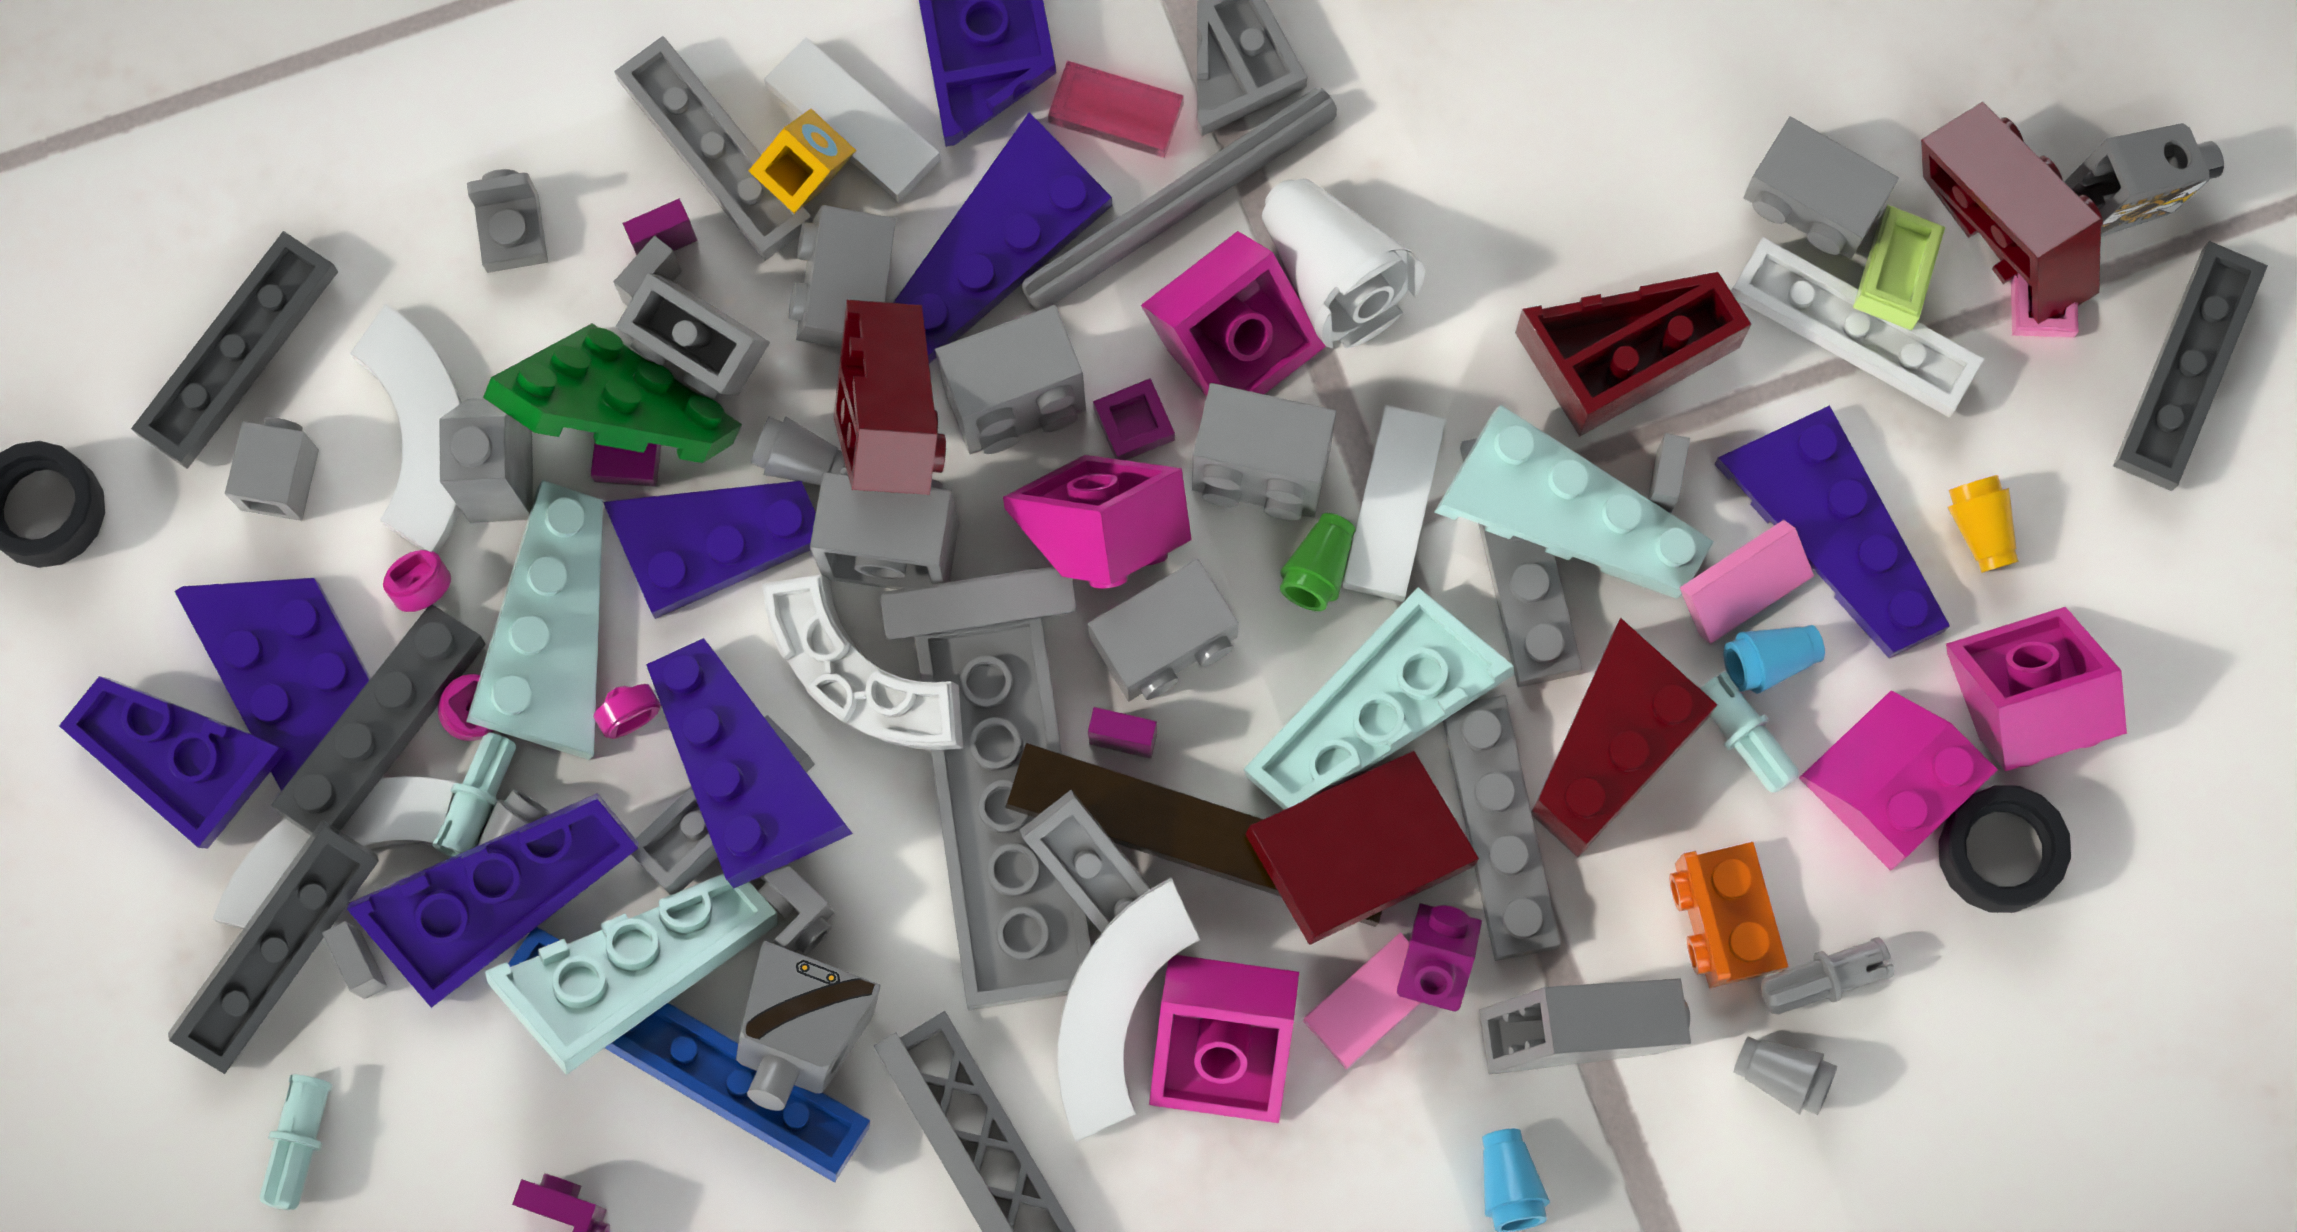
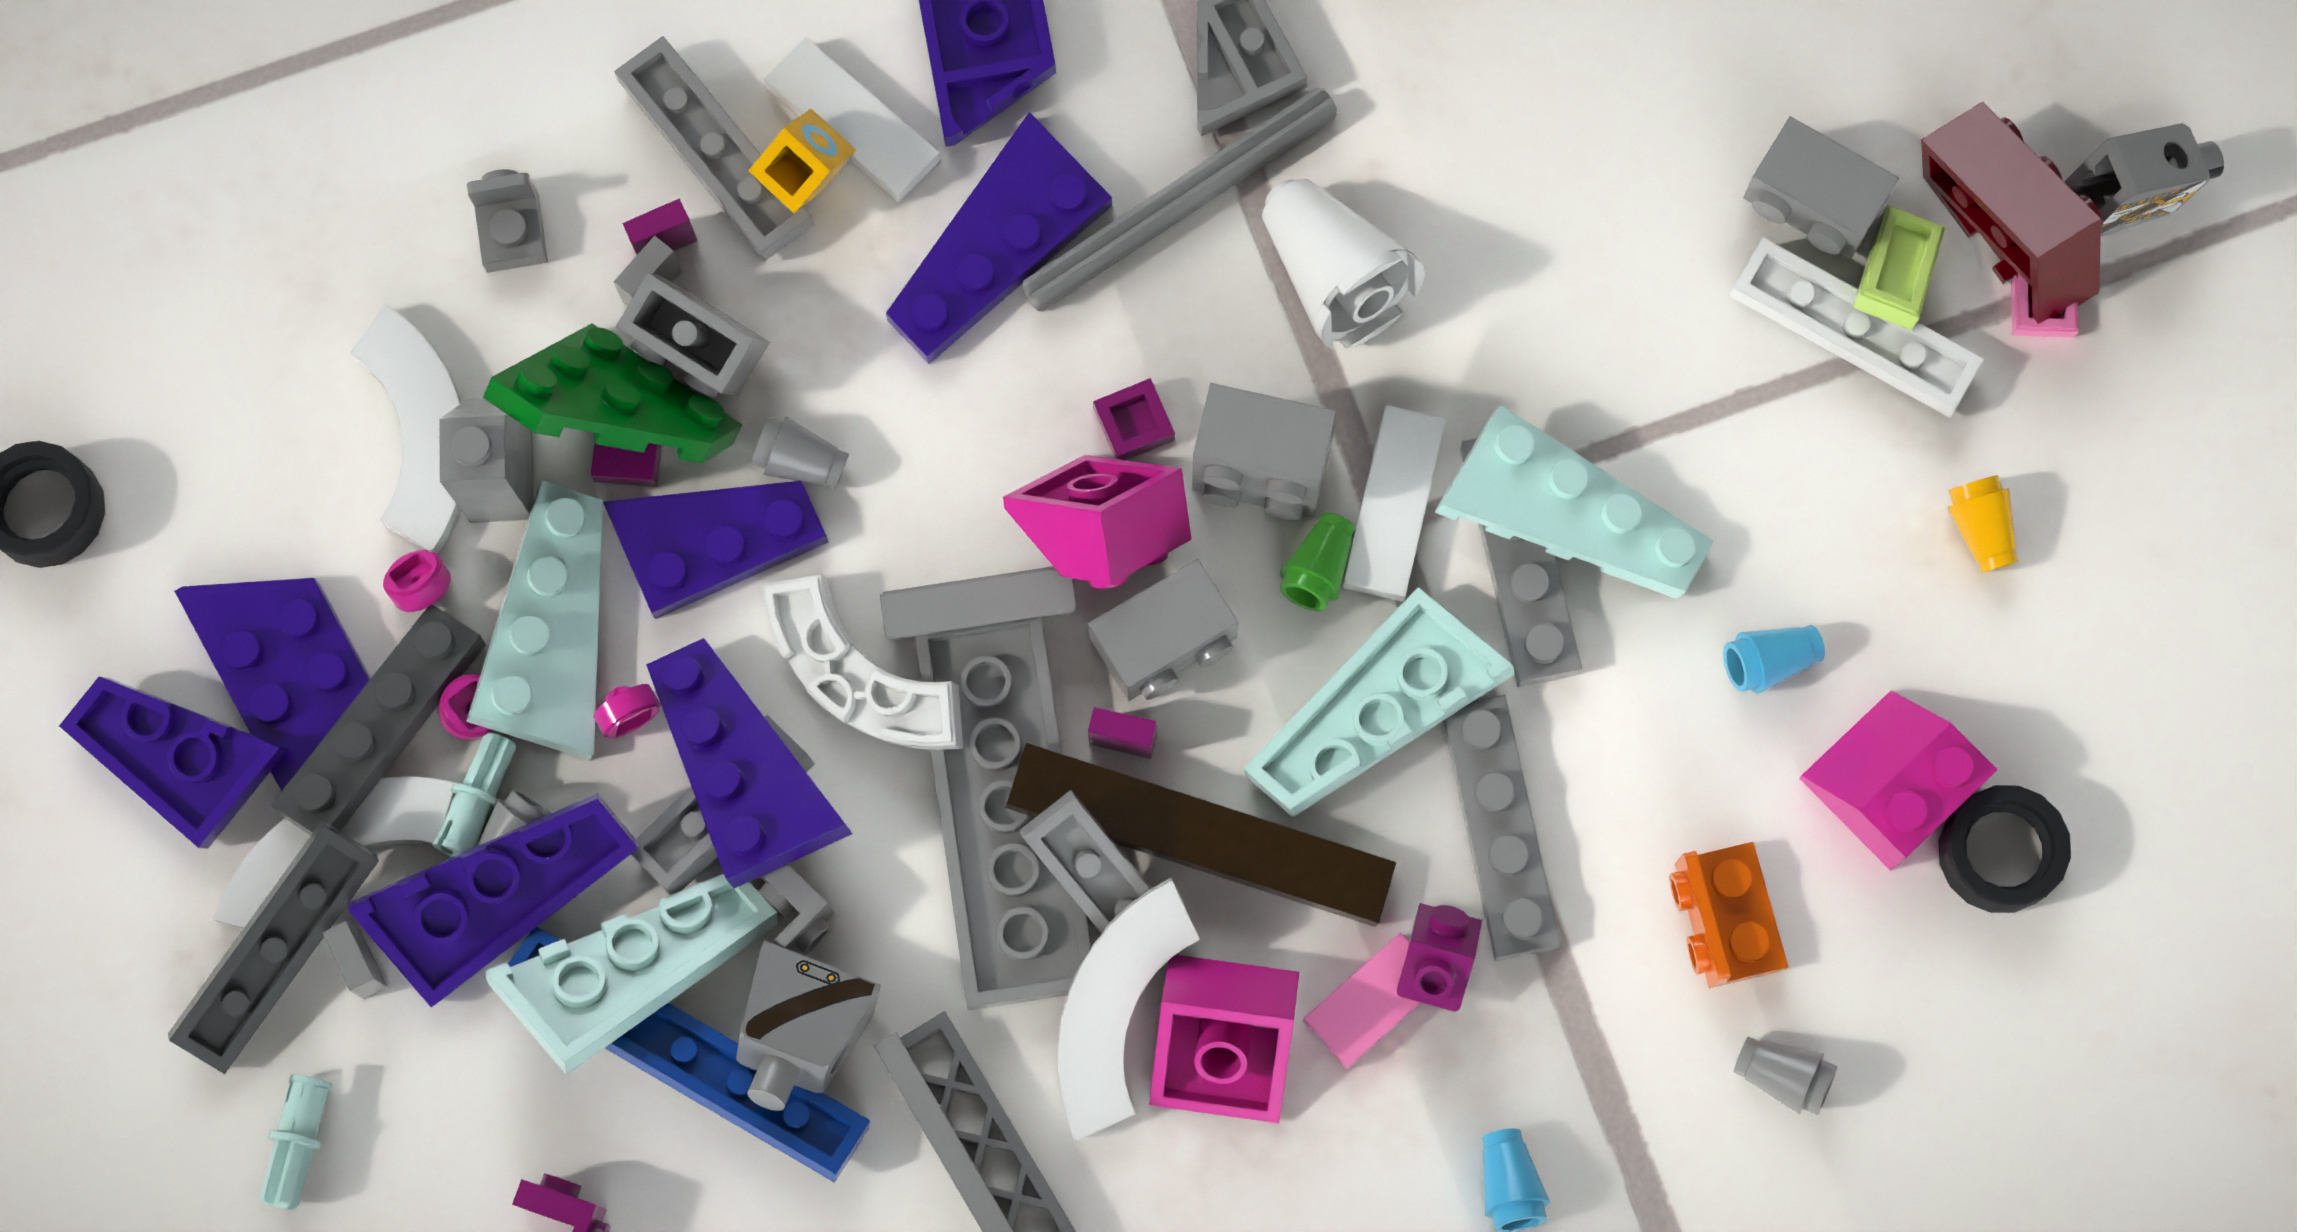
dark grey plate [131,231,338,469] -> none
light grey brick [225,417,319,521] -> none
light grey brick [789,205,896,348] -> none
light grey brick [810,467,959,590] -> none
dark red wedge [833,299,946,495] -> none
light grey brick [935,305,1086,454] -> none
clear pink tile [1048,60,1184,158] -> none
dark pink slope [1141,231,1326,397] -> none
dark red tile [1245,750,1479,945] -> none
light grey slope [1479,978,1691,1074] -> none
dark red wedge [1515,272,1752,437] -> none
dark red wedge [1531,618,1718,857] -> none
light grey tile [1648,433,1690,513] -> none
bright pink tile [1679,520,1814,644] -> none
light aqua axle [1700,671,1799,793] -> none
dark purple wing [1714,405,1950,658] -> none
light grey axle [1761,937,1894,1014] -> none
dark pink slope [1946,607,2127,772] -> none
dark grey plate [2113,241,2268,491] -> none

